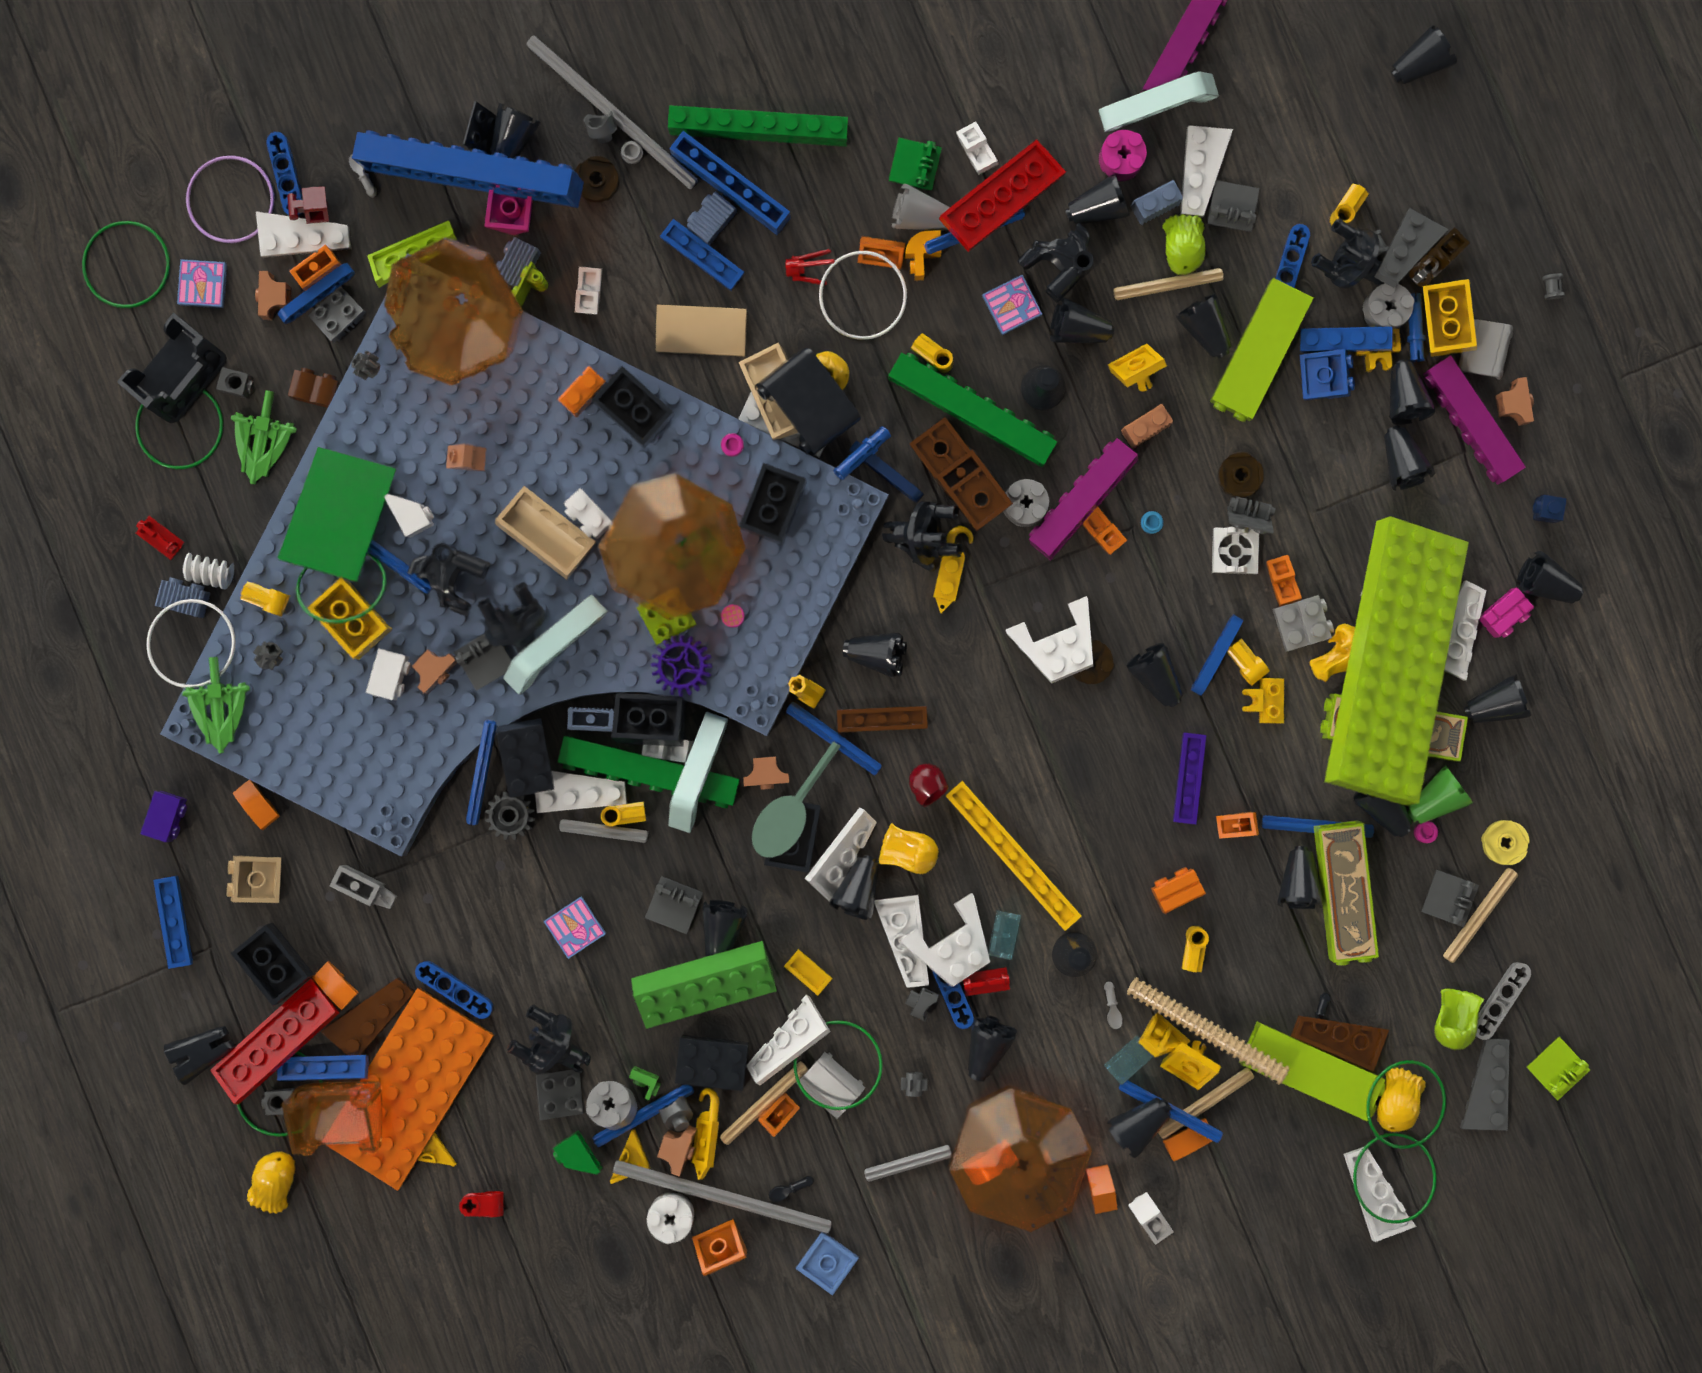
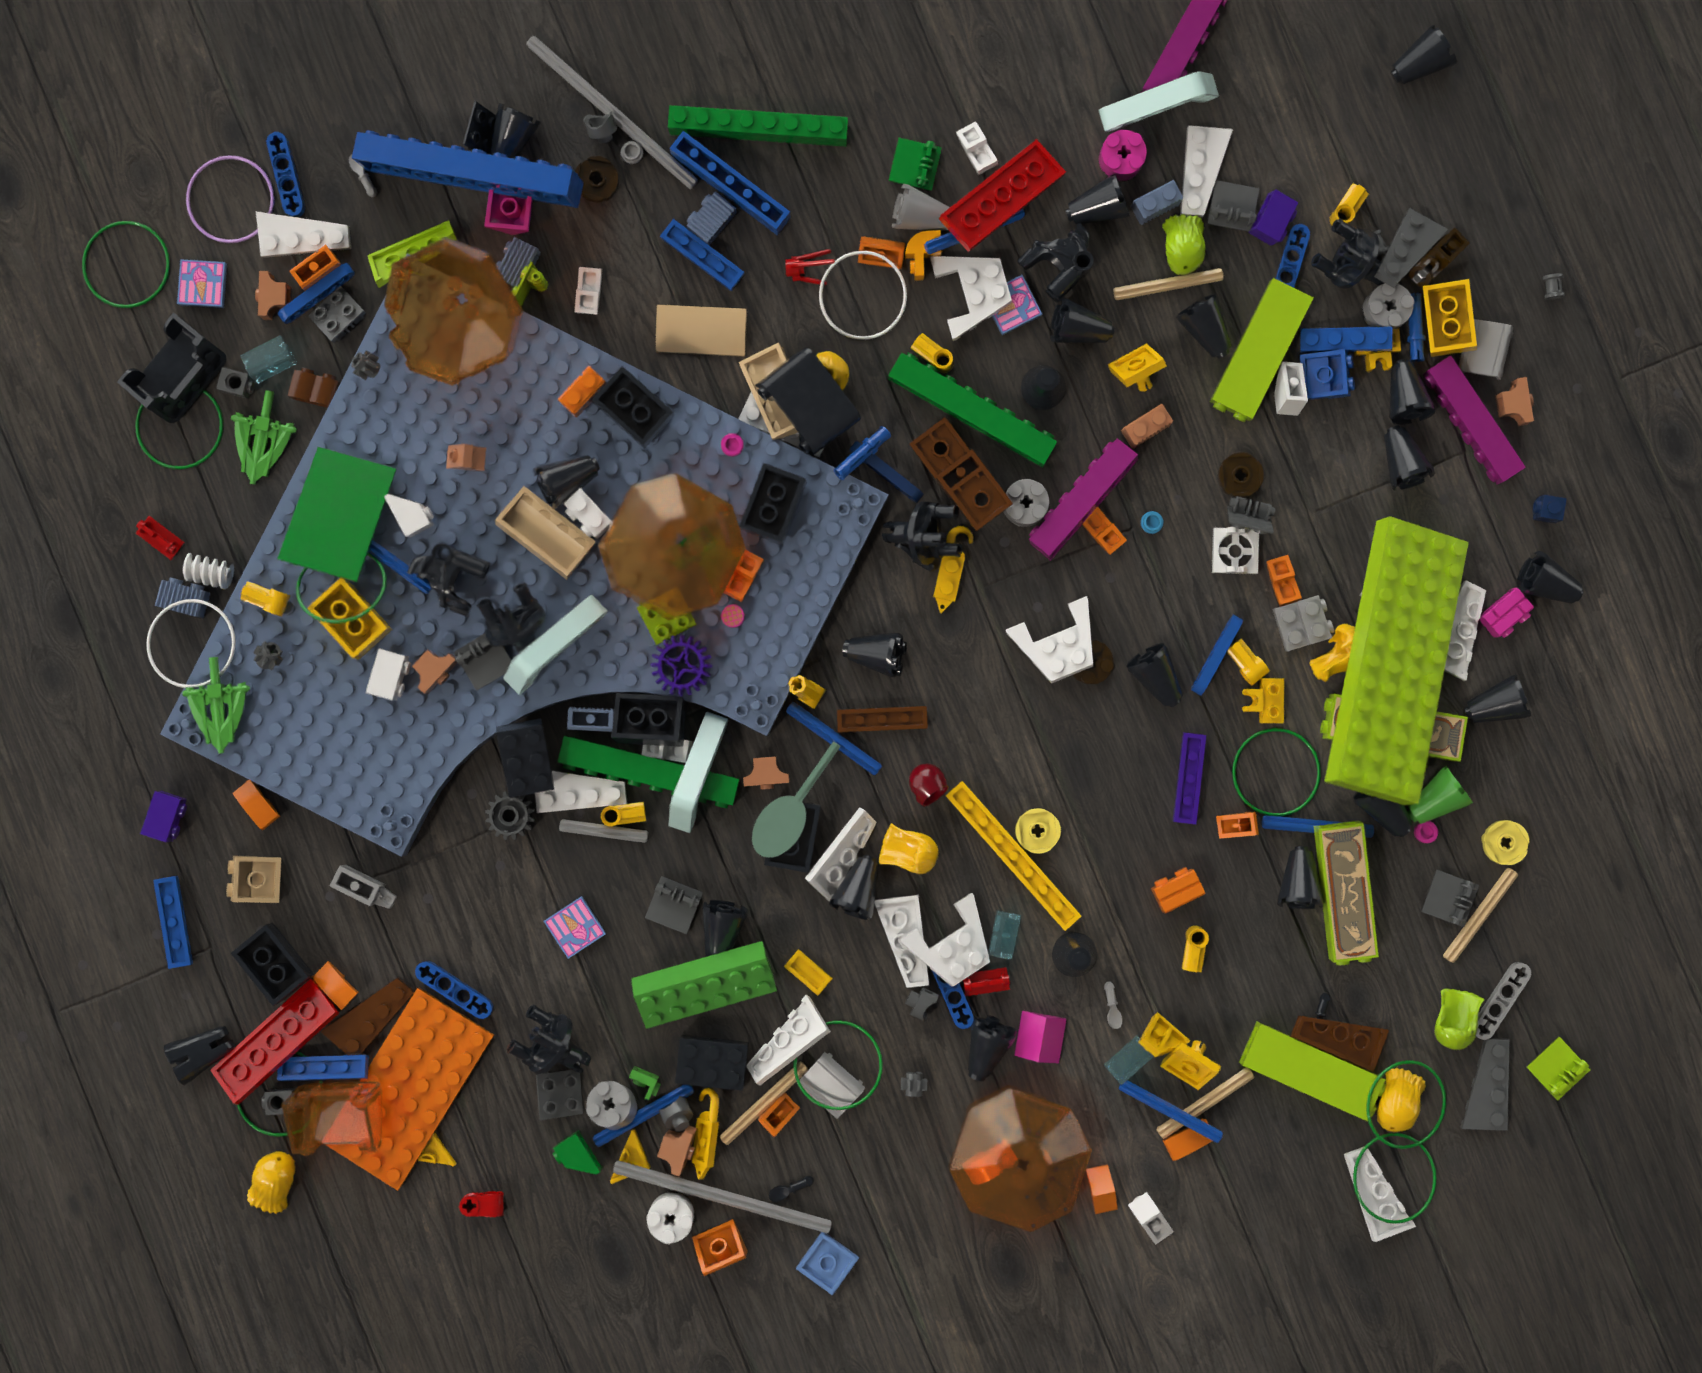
brick [287,186,329,224] -> none
blue axle [466,720,497,825] -> none
light grey axle [864,1145,952,1182] -> none
black cone [1107,1098,1172,1158] -> none
tan piece [1127,977,1289,1084] -> none
none -> clear light blue hinge [240,335,297,384]
none -> black cone [533,455,600,509]
none -> orange slope [722,549,764,602]
none -> white wing [930,256,1012,341]
none -> dark pink slope [1014,1011,1066,1063]
none -> light yellow plate [1015,808,1061,854]
none -> green piece [1232,728,1321,816]
none -> dark purple brick [1249,189,1298,246]
none -> white slope [1274,362,1308,416]

